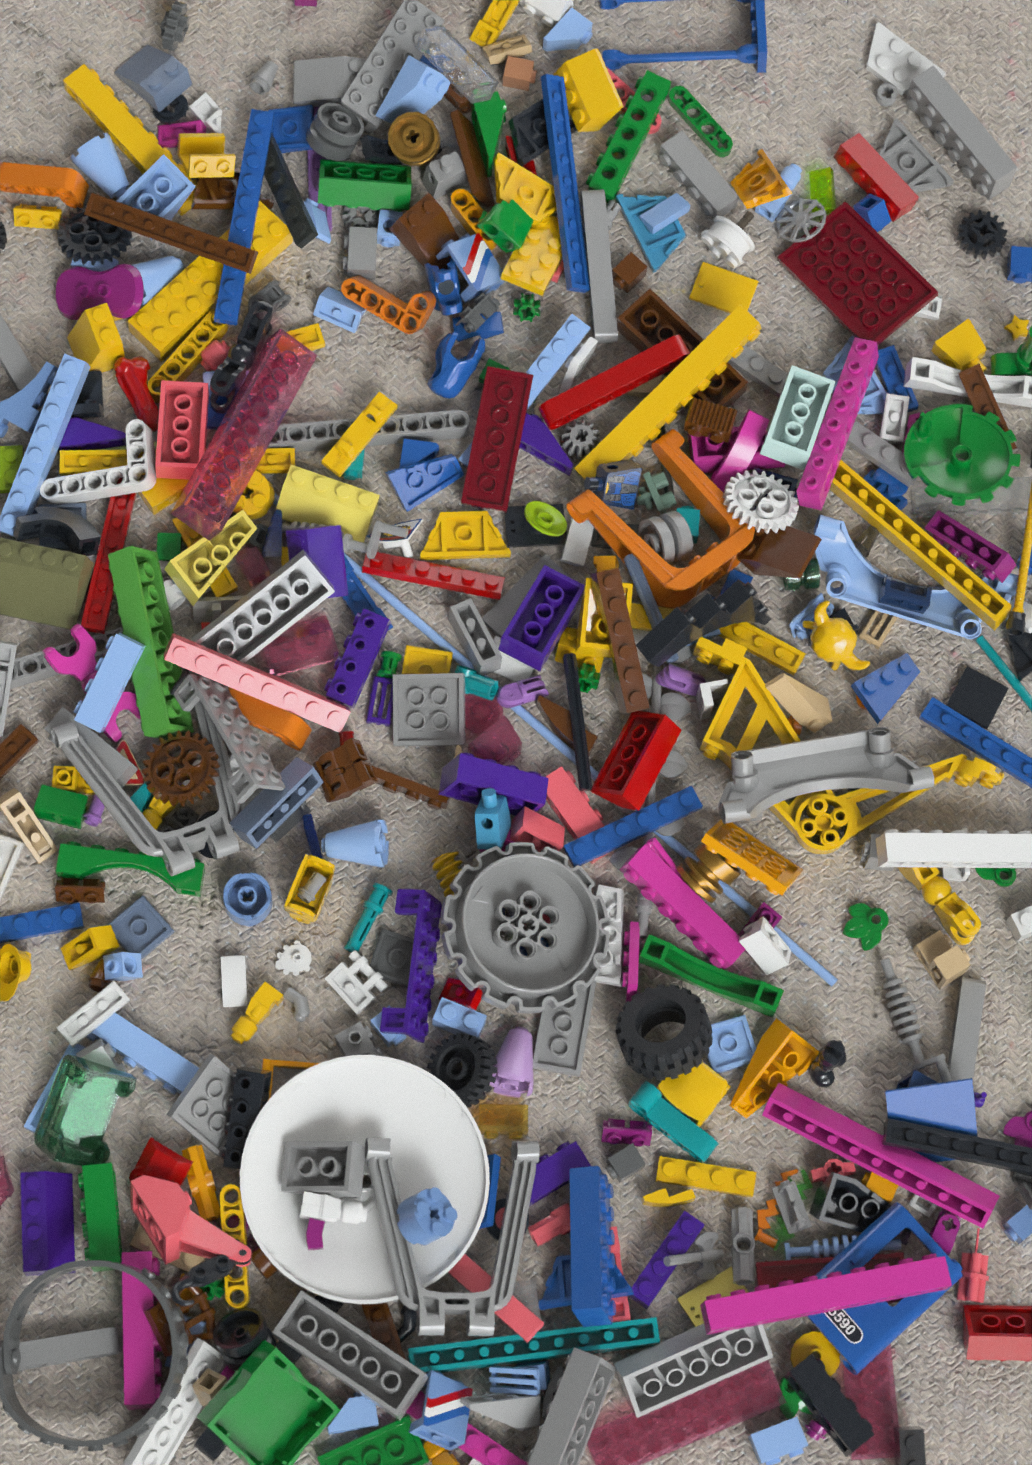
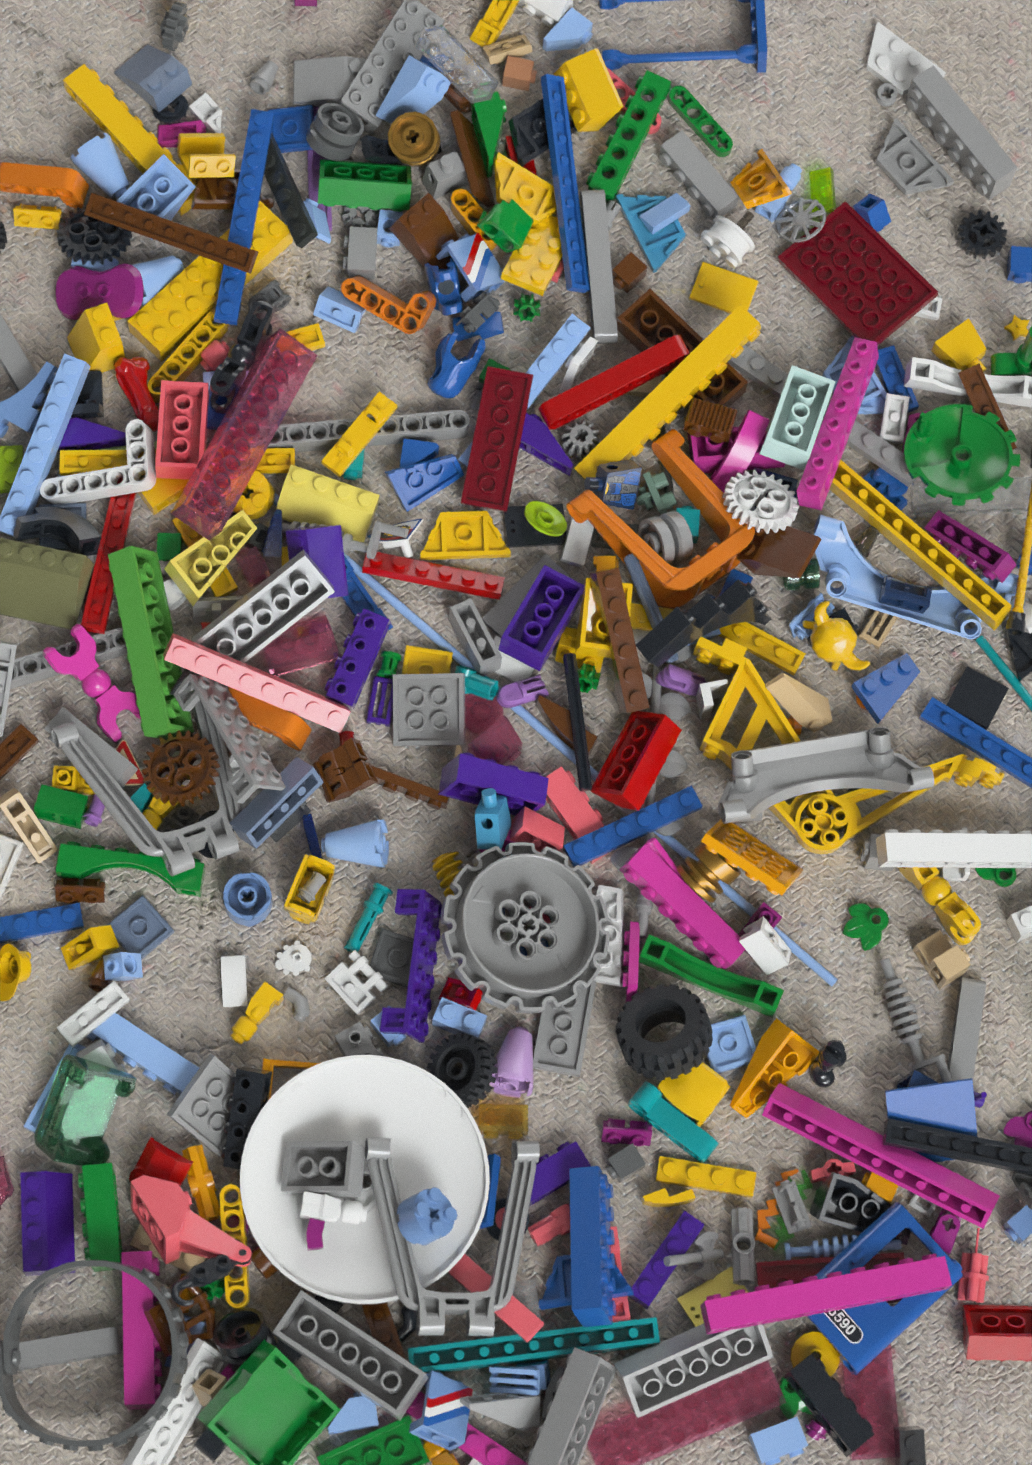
light blue brick [74,633,146,733] -> none
brick [833,133,919,222] -> none

